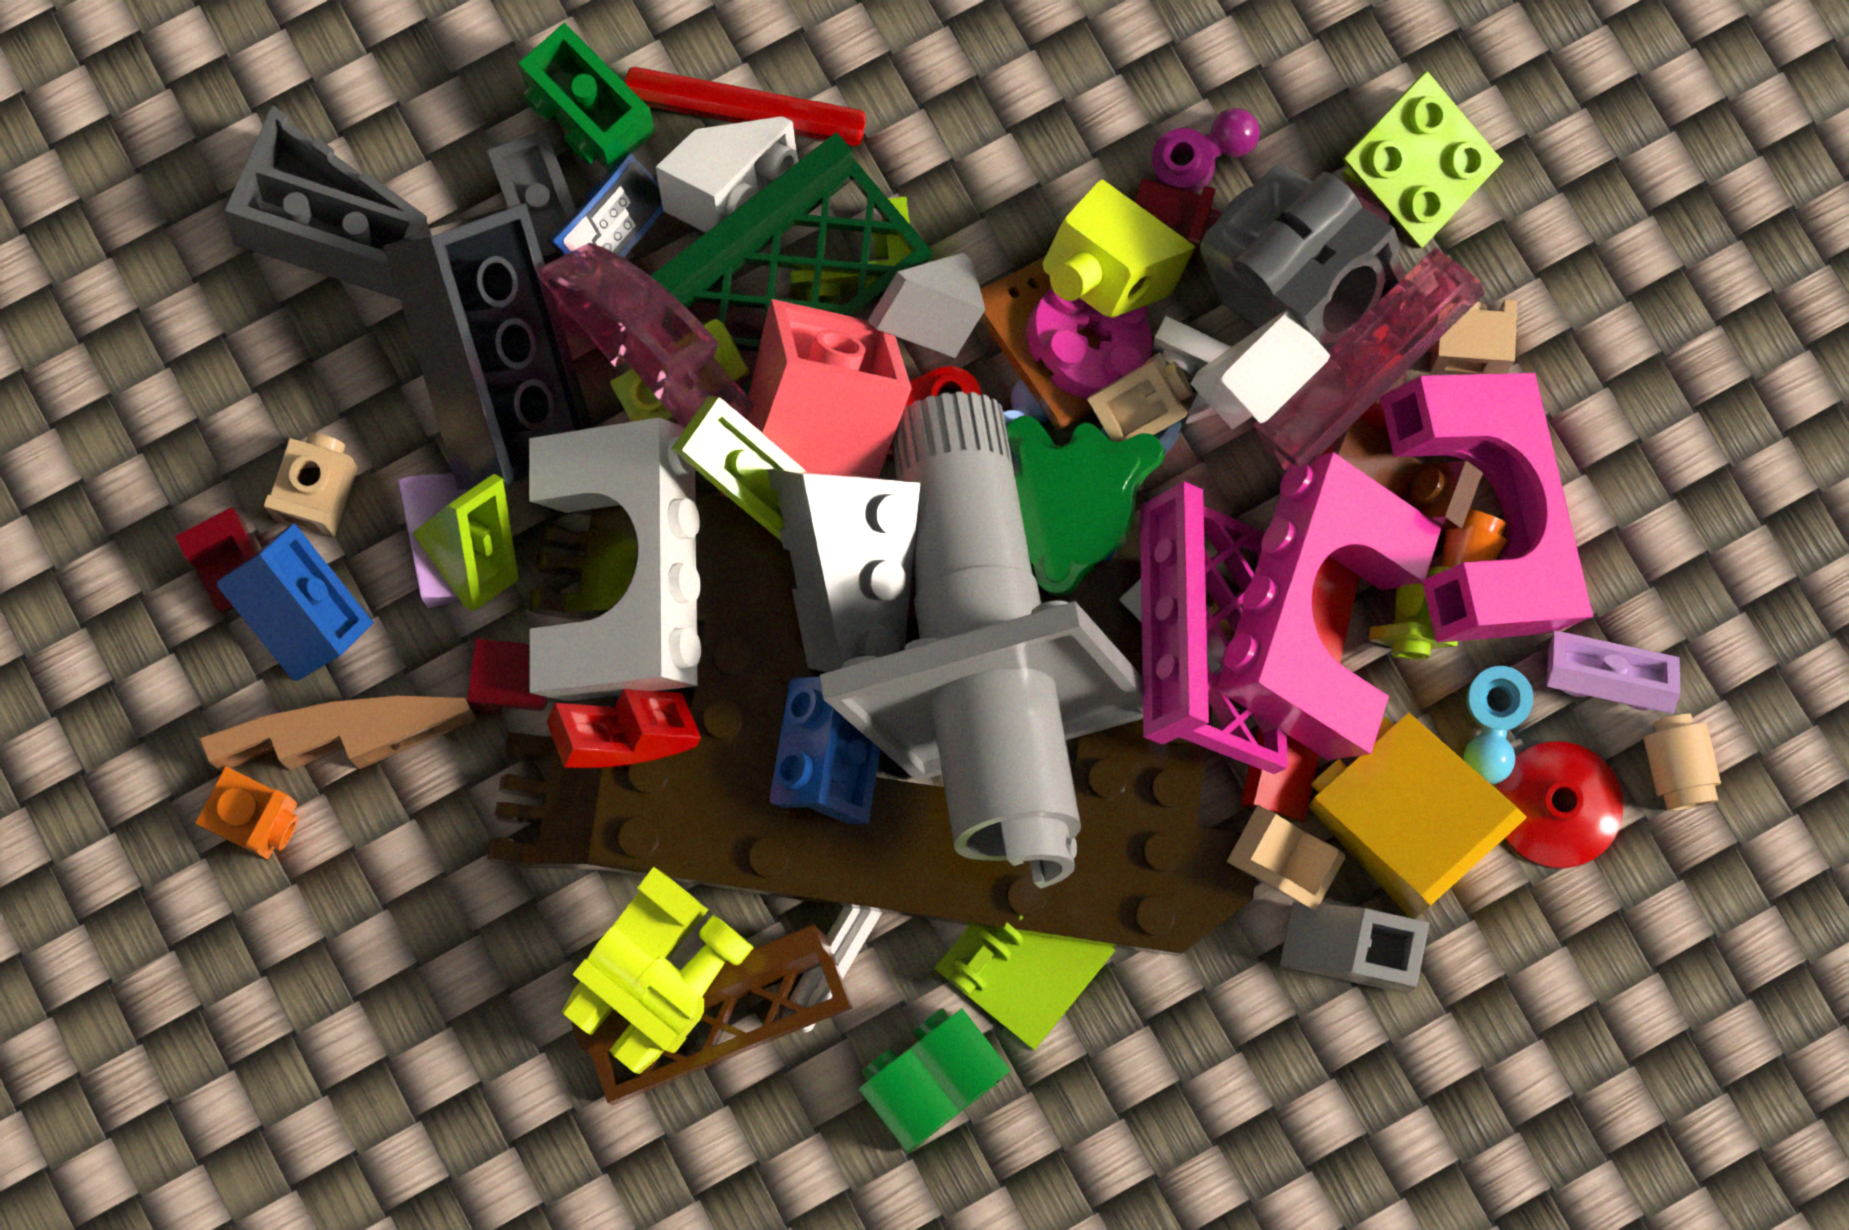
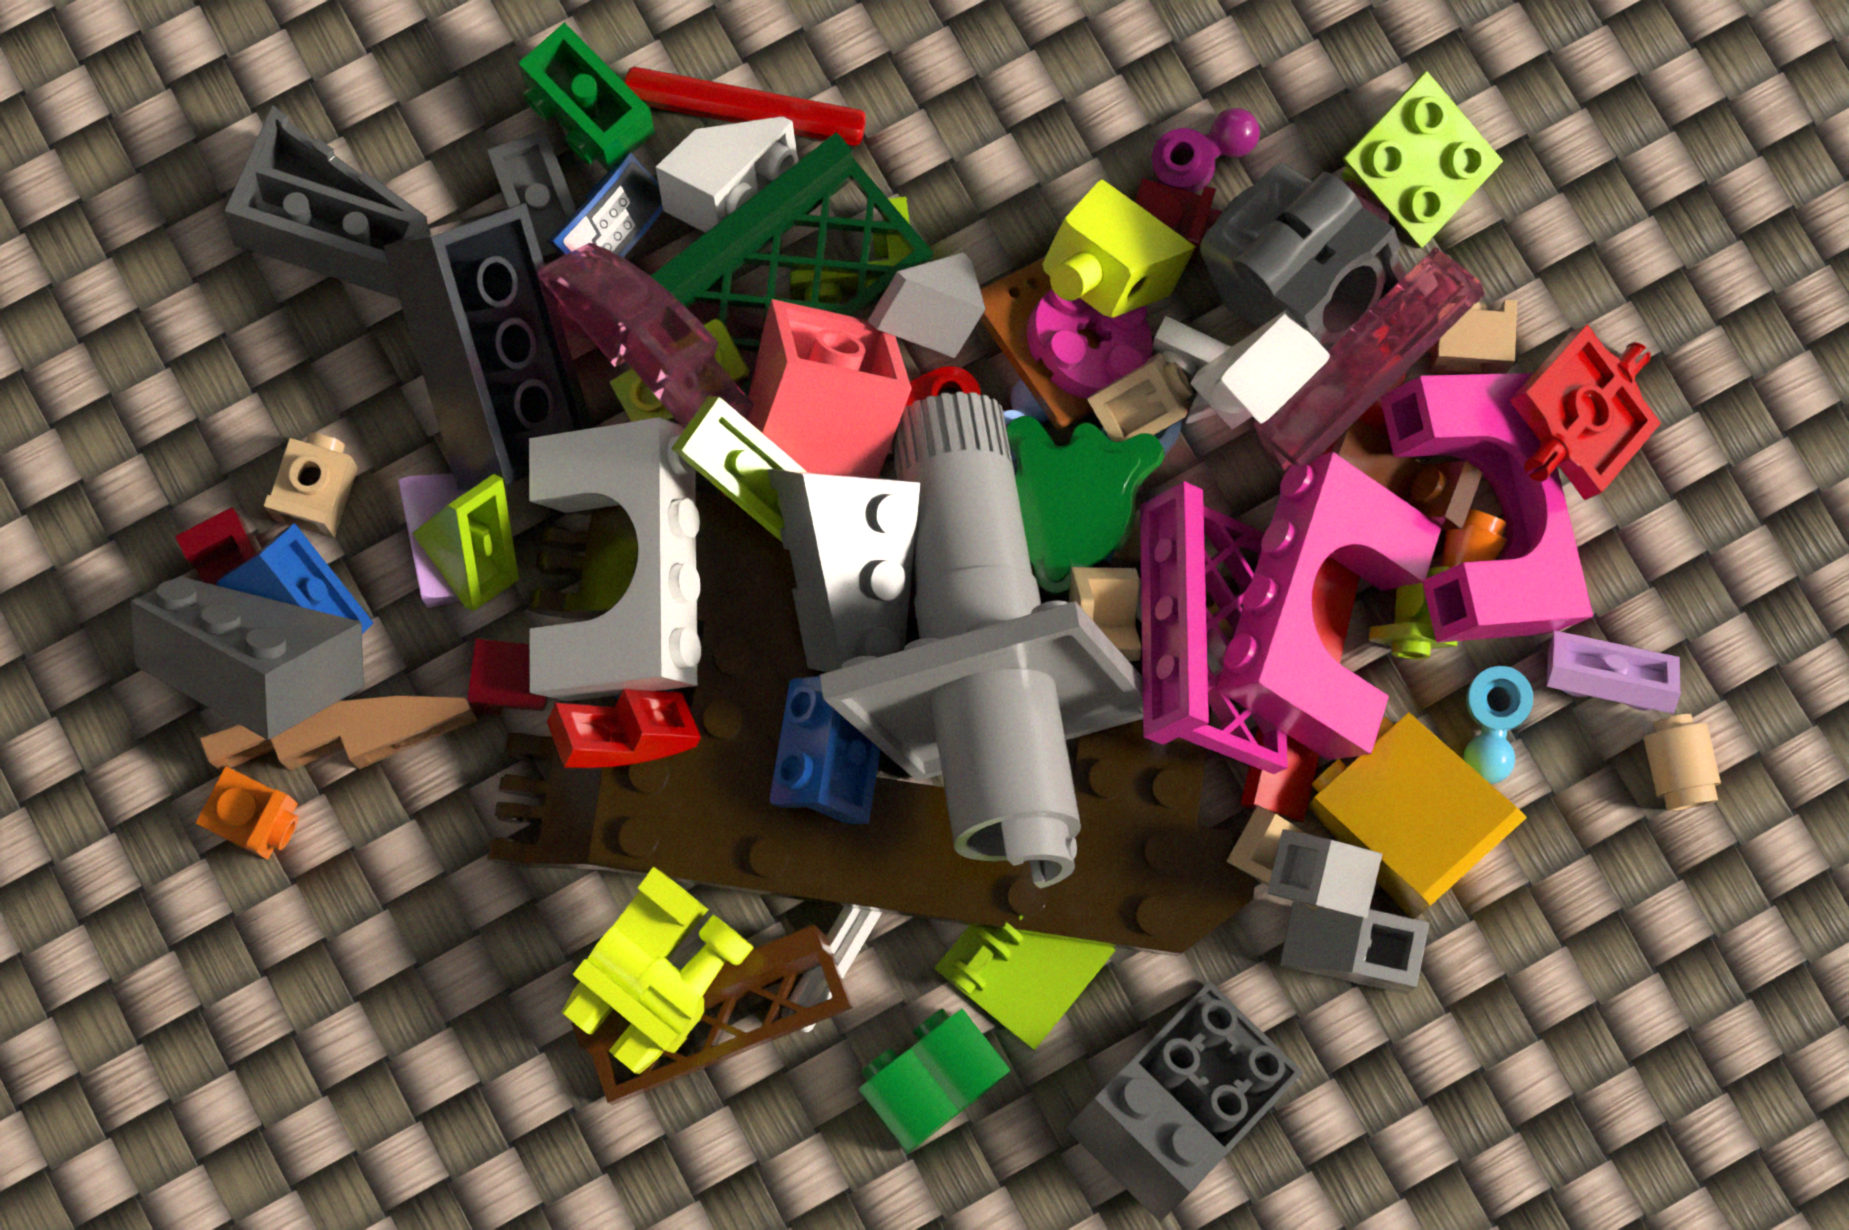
red dish [1496,741,1623,869] -> none
none -> dark grey wedge [130,576,364,740]
none -> dark grey slope [1066,981,1304,1222]
none -> tan panel [1069,567,1141,661]
none -> light grey brick [1267,829,1382,918]
none -> plate [1509,324,1661,500]

